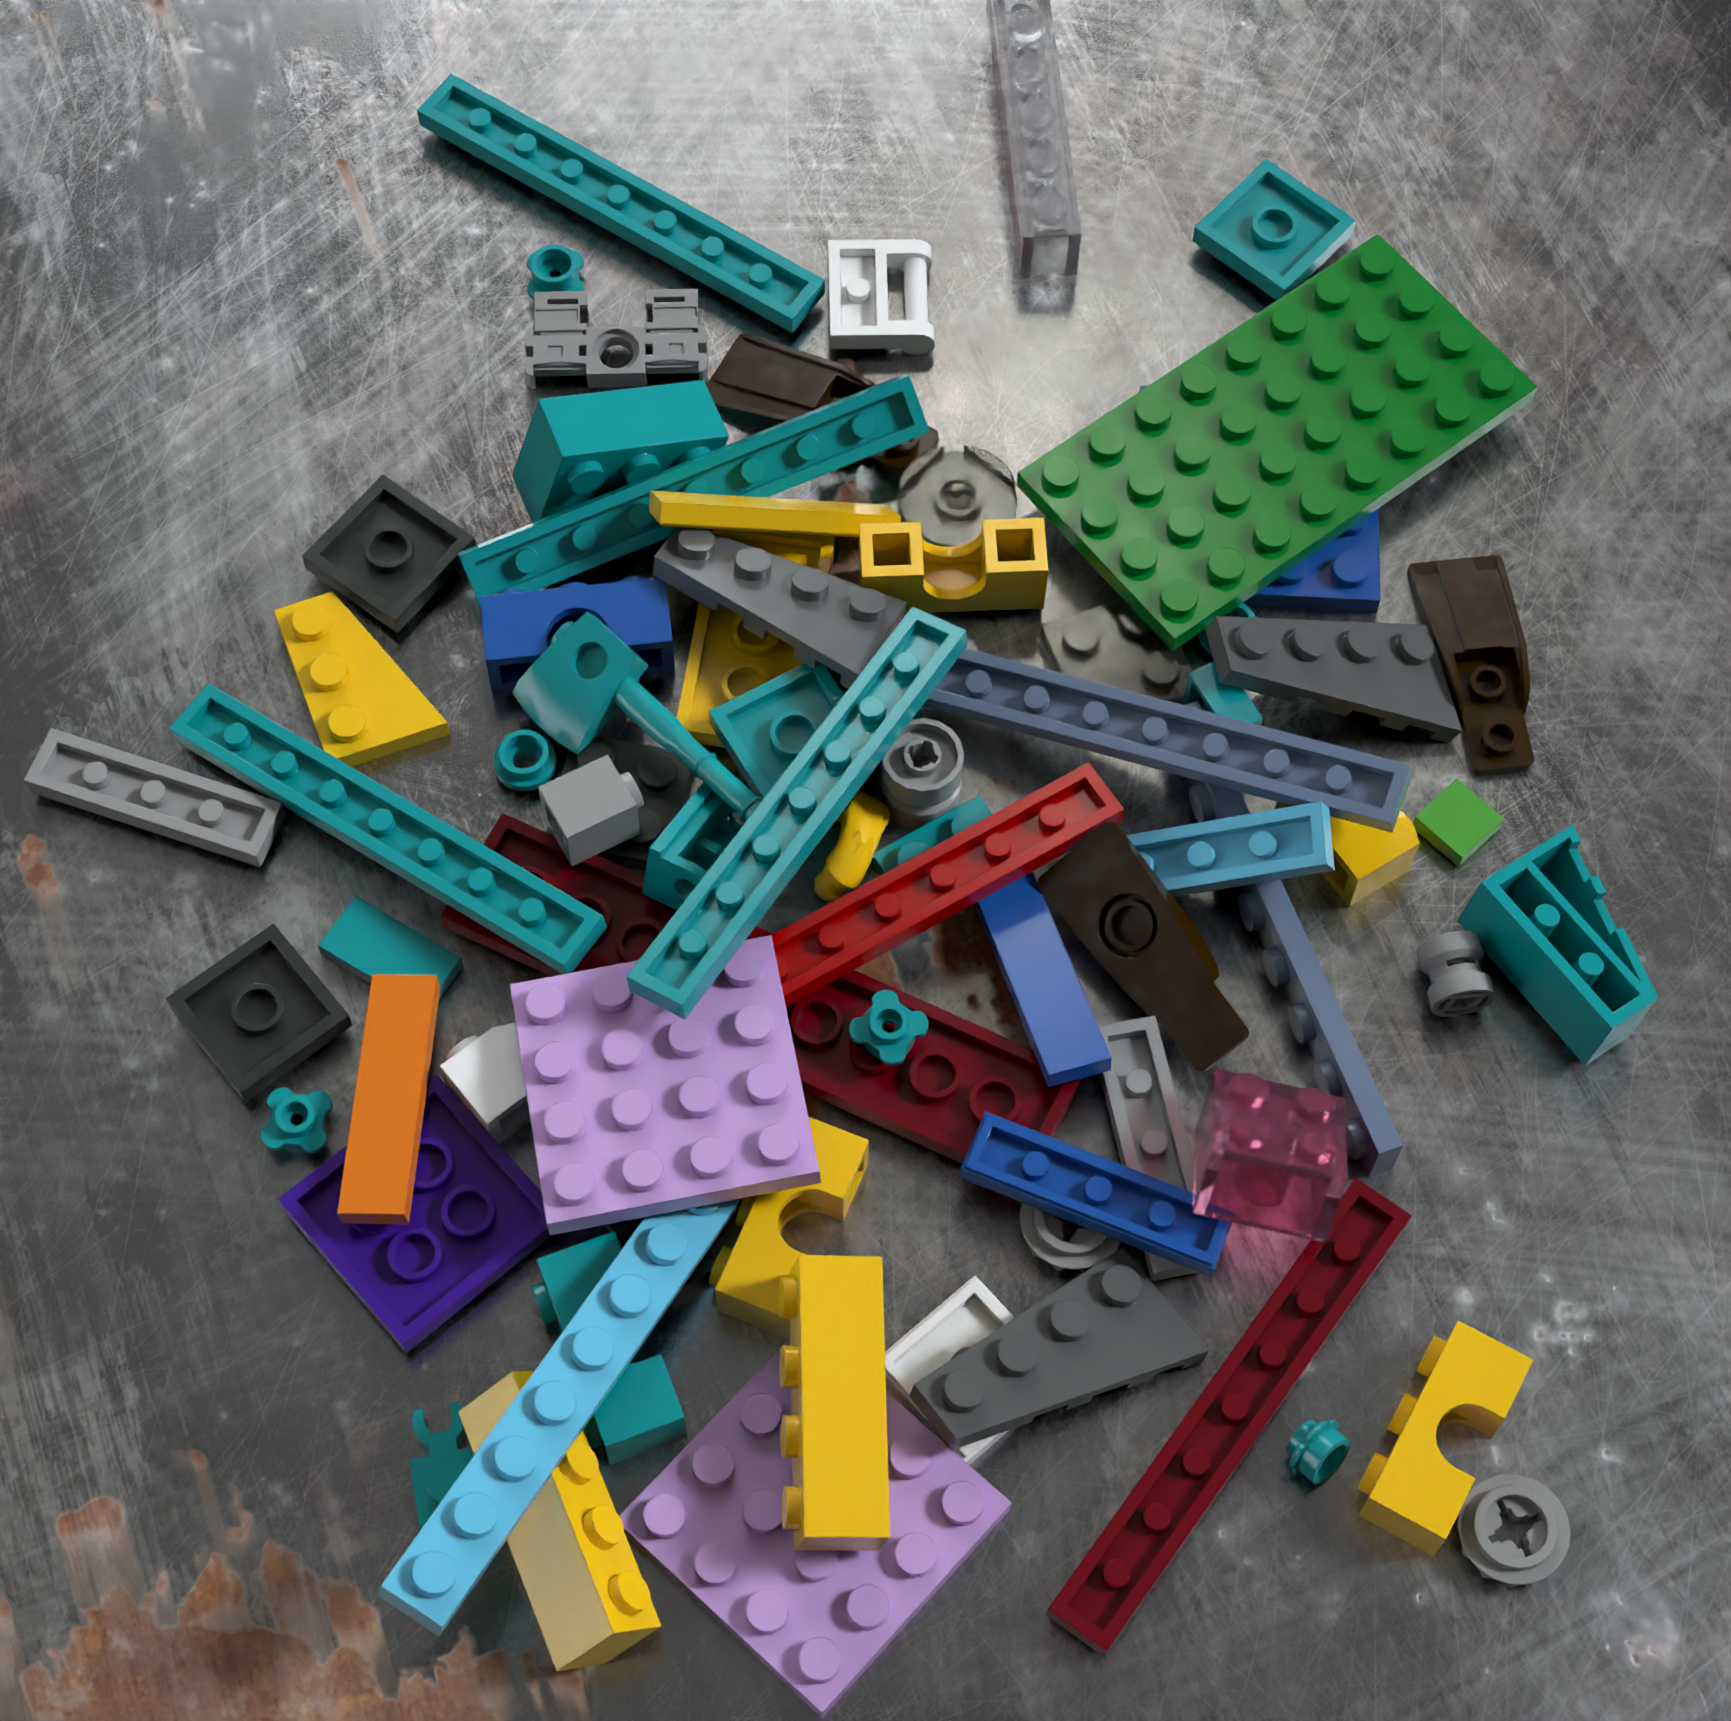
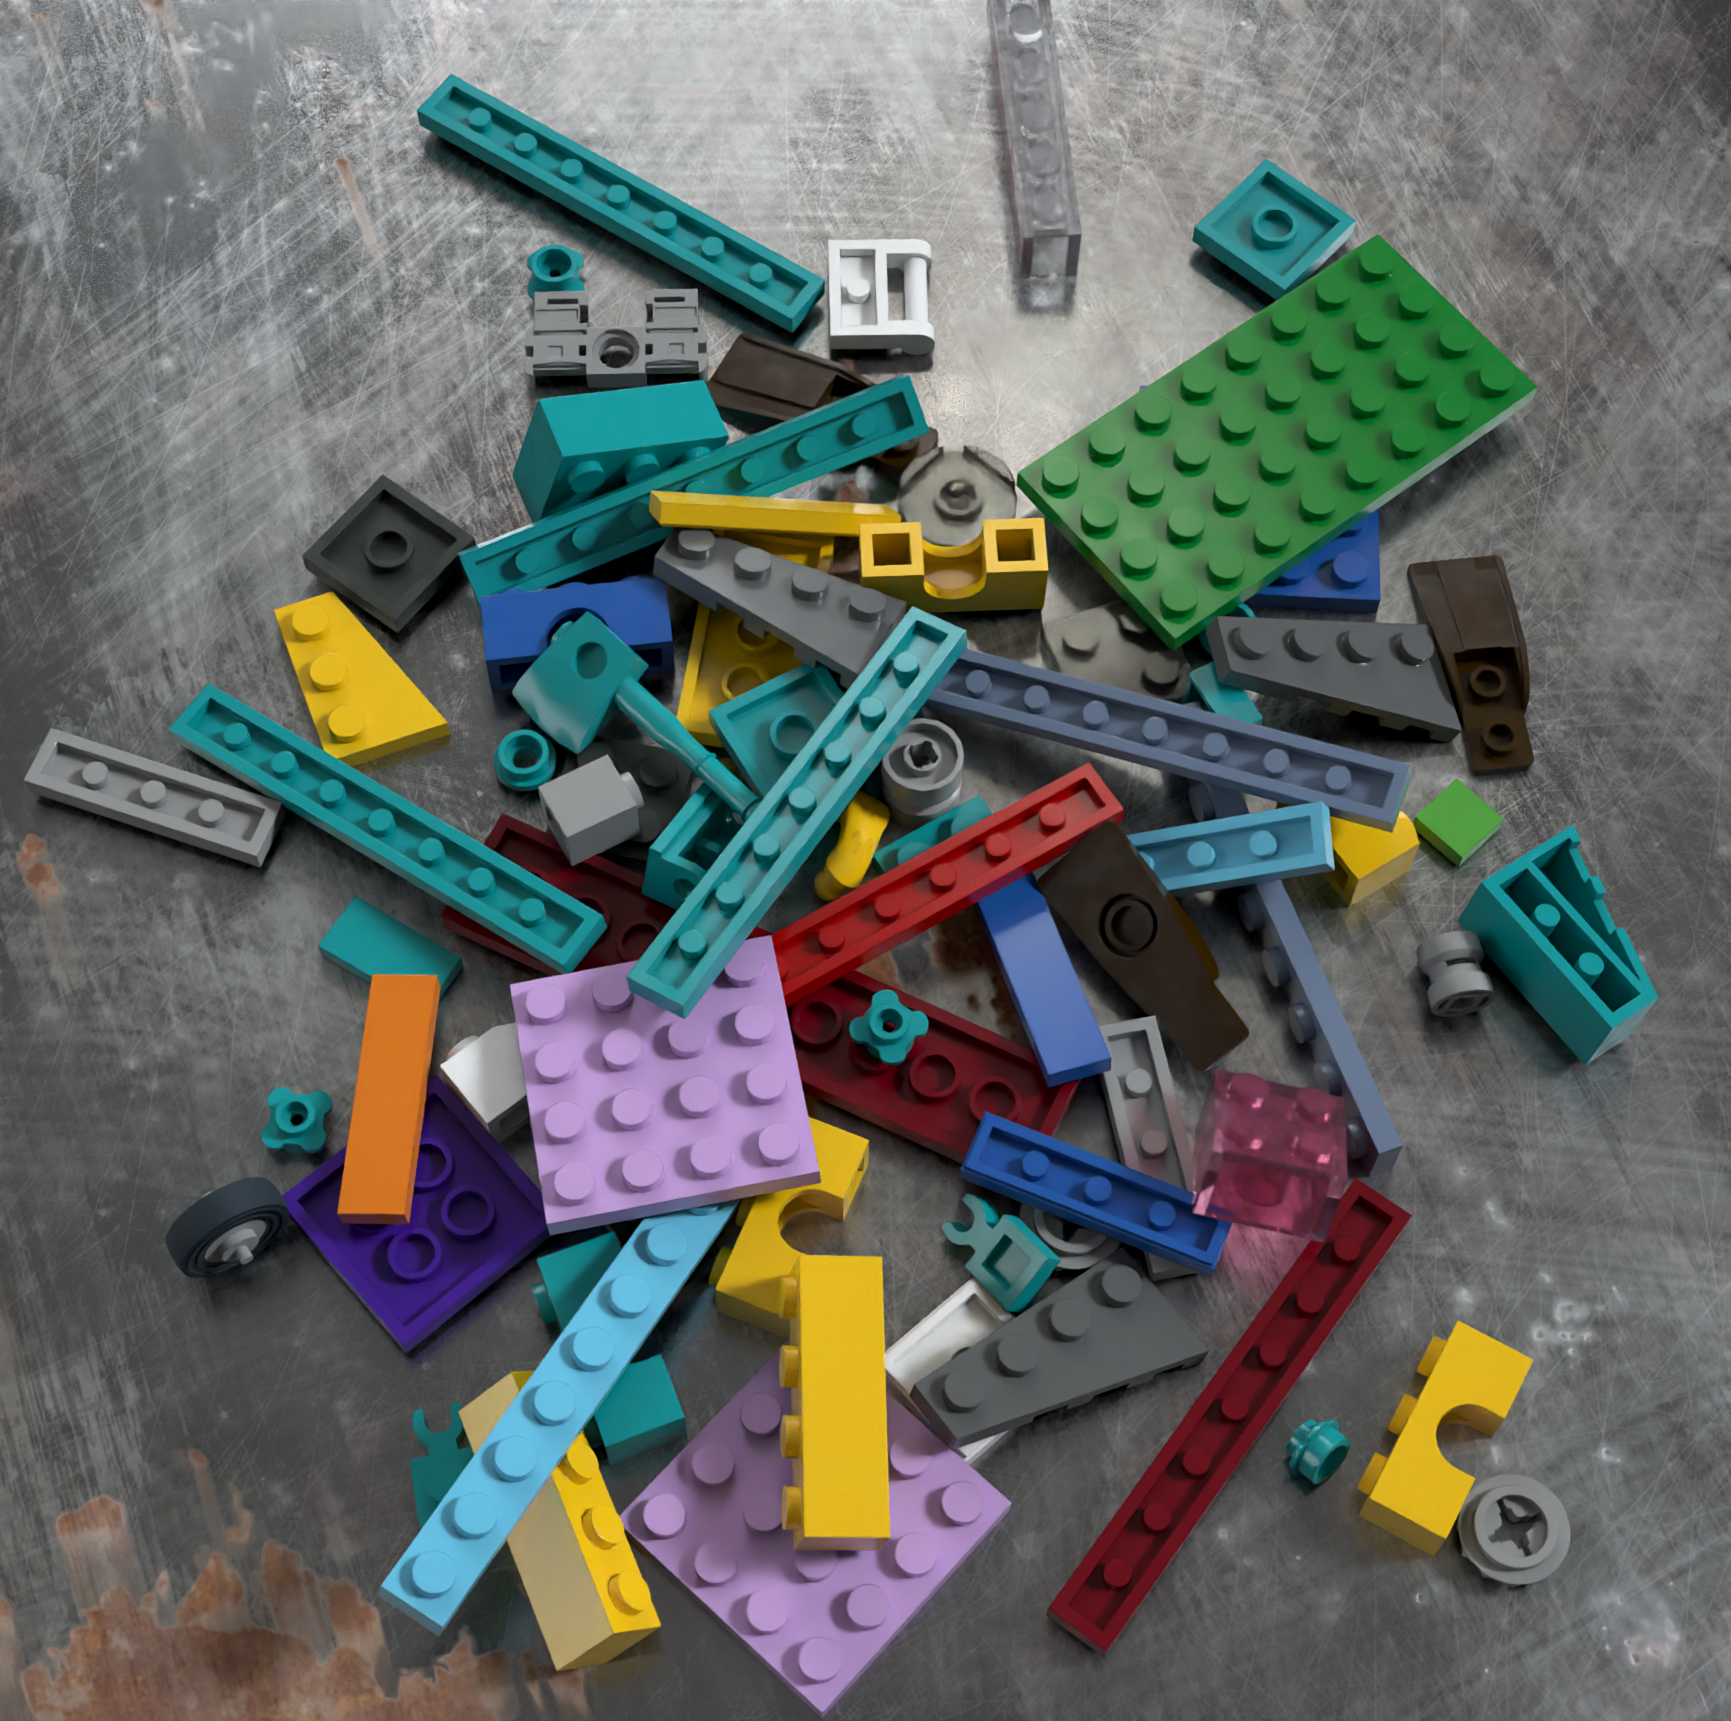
pearl dark grey plate [166,923,353,1102] -> none
none -> black wheel [165,1177,289,1278]
none -> teal plate [942,1194,1061,1312]

